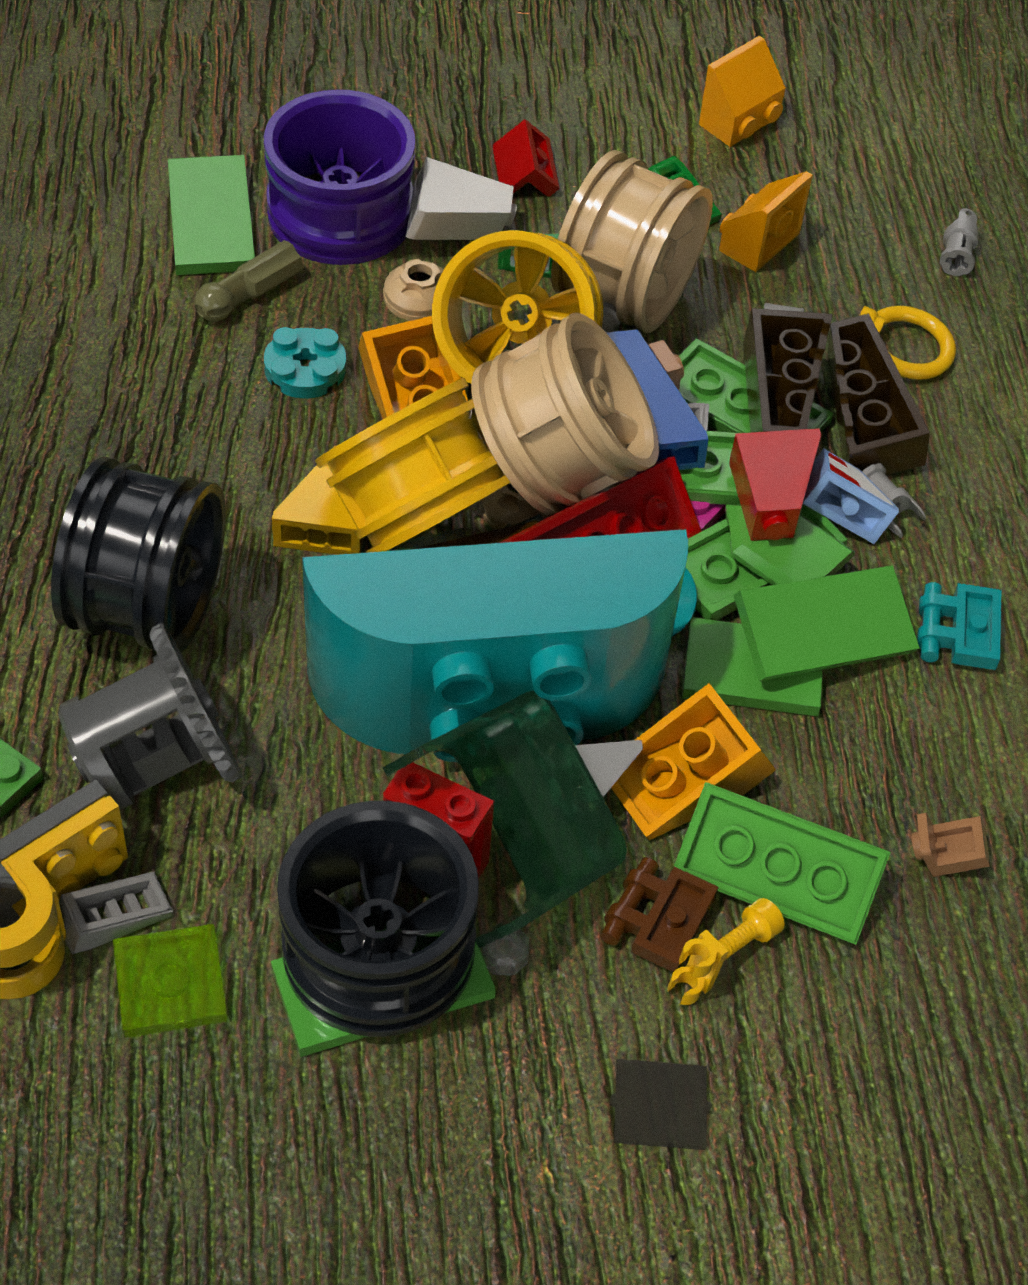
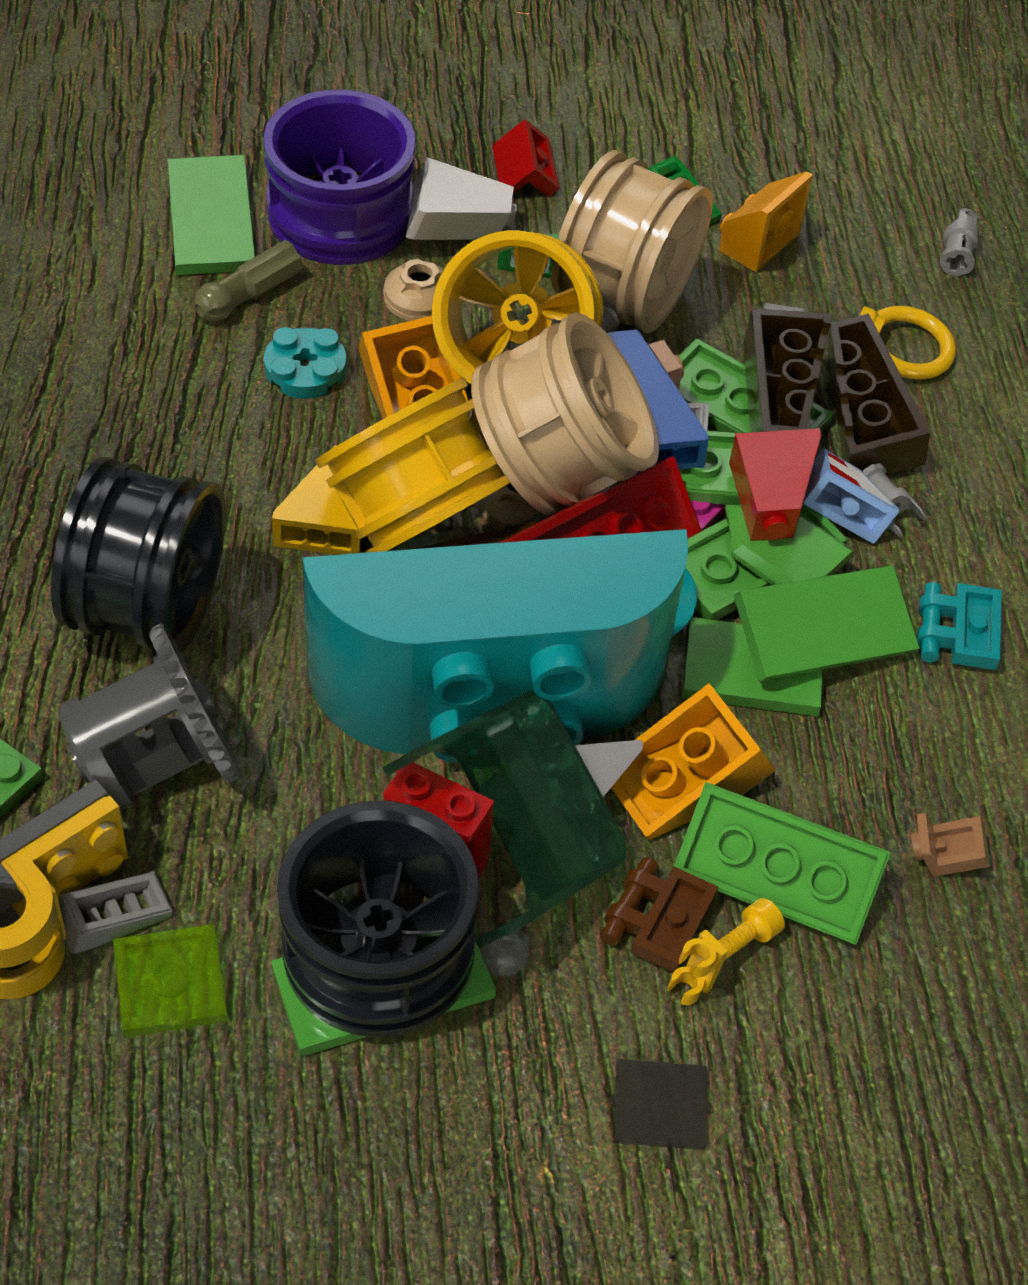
light orange slope [699,36,786,147] -> none

